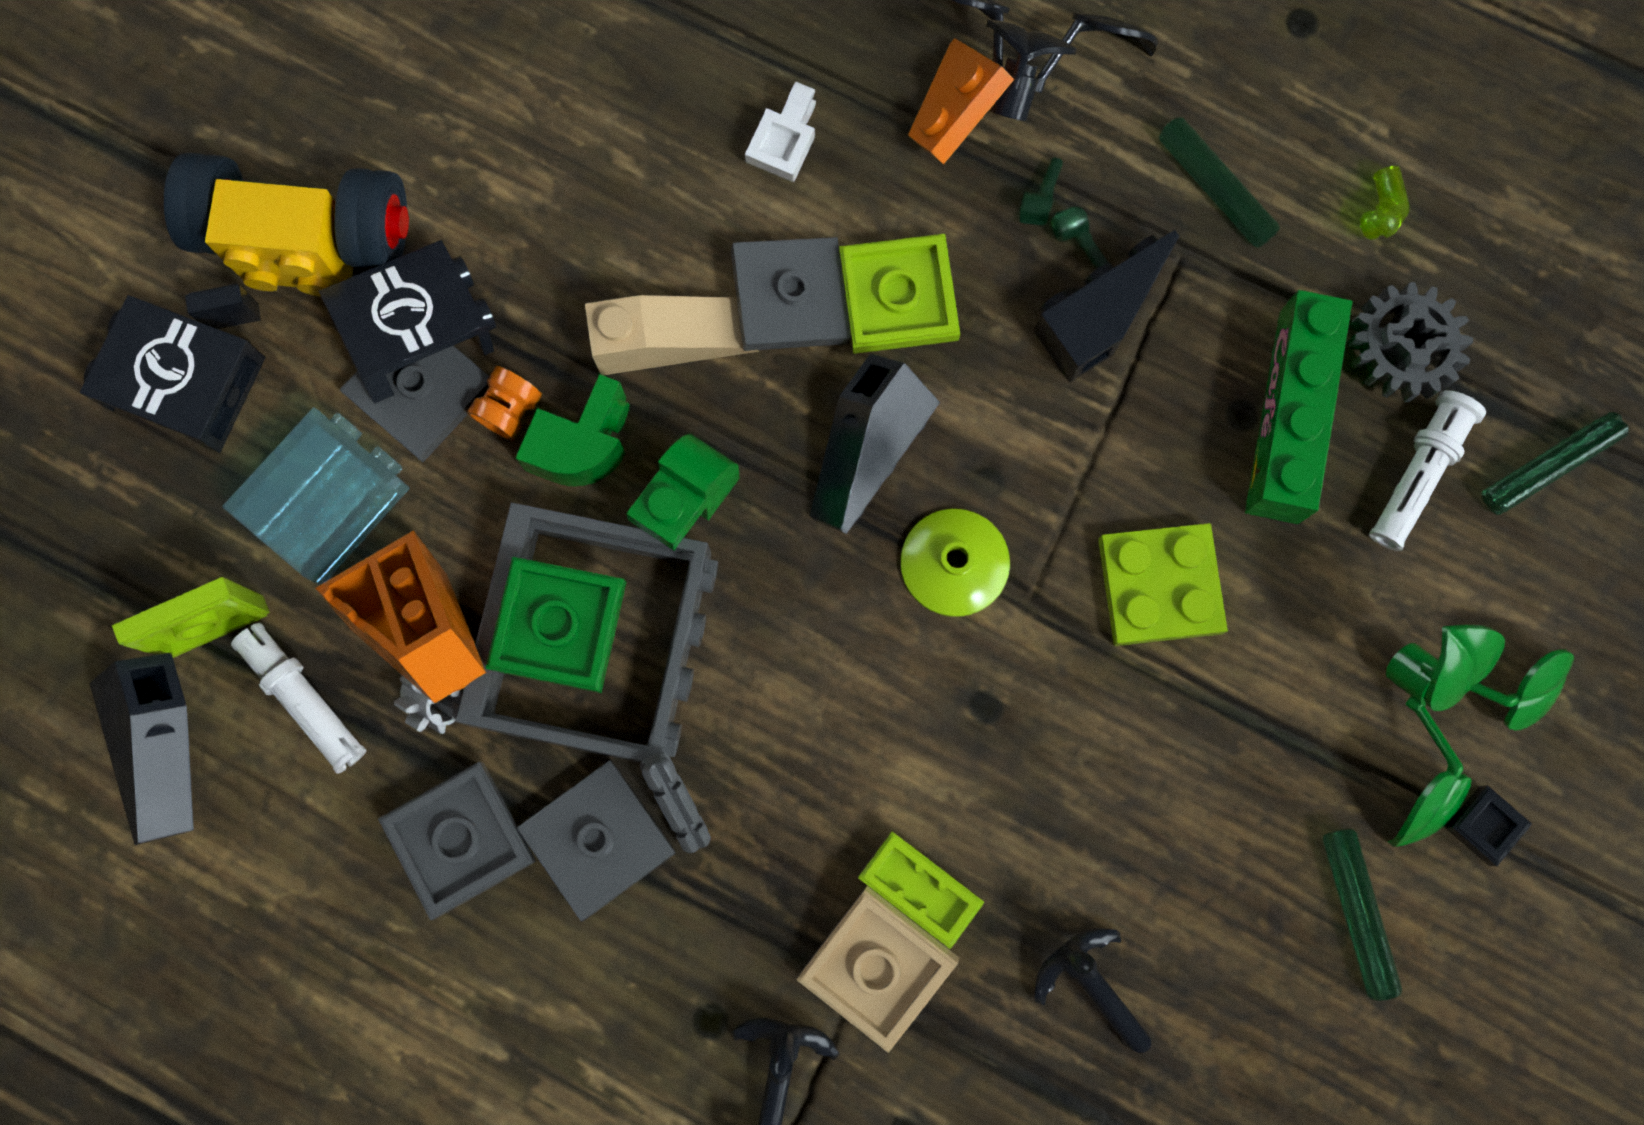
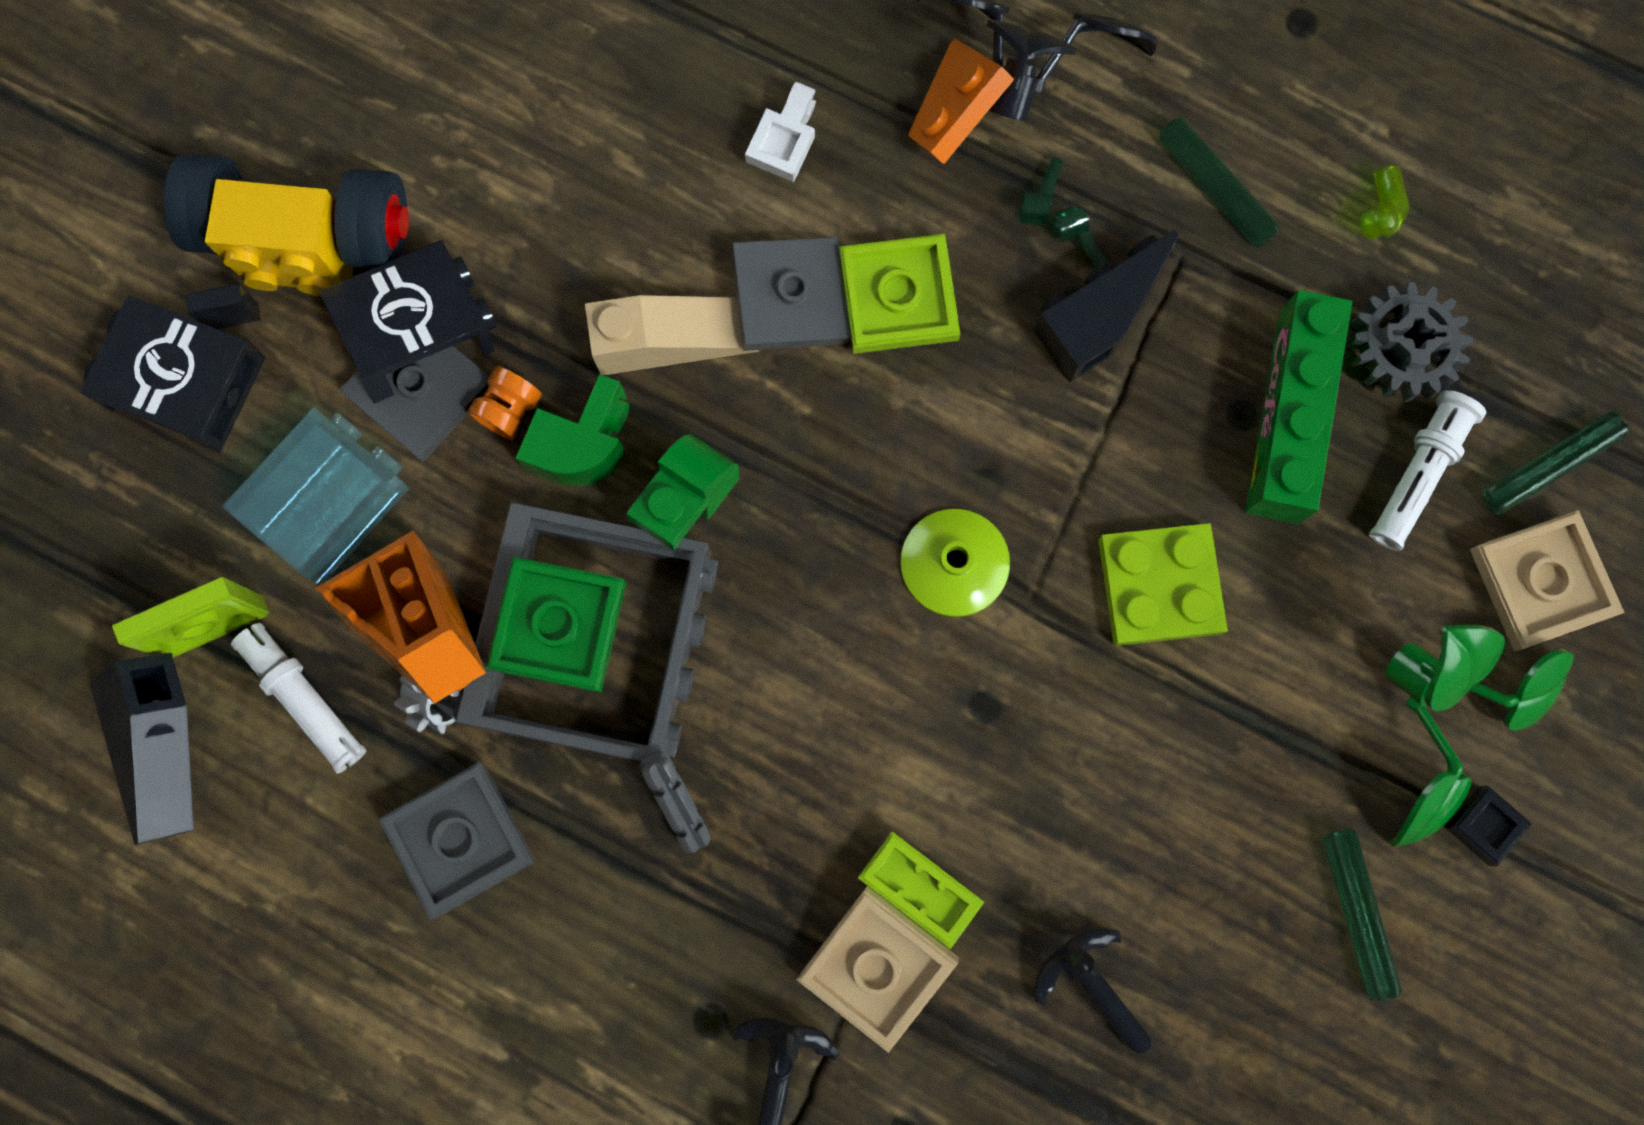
dark grey plate [517,760,677,922] -> none
black slope [810,353,940,534] -> none
none -> tan plate [1470,510,1625,652]

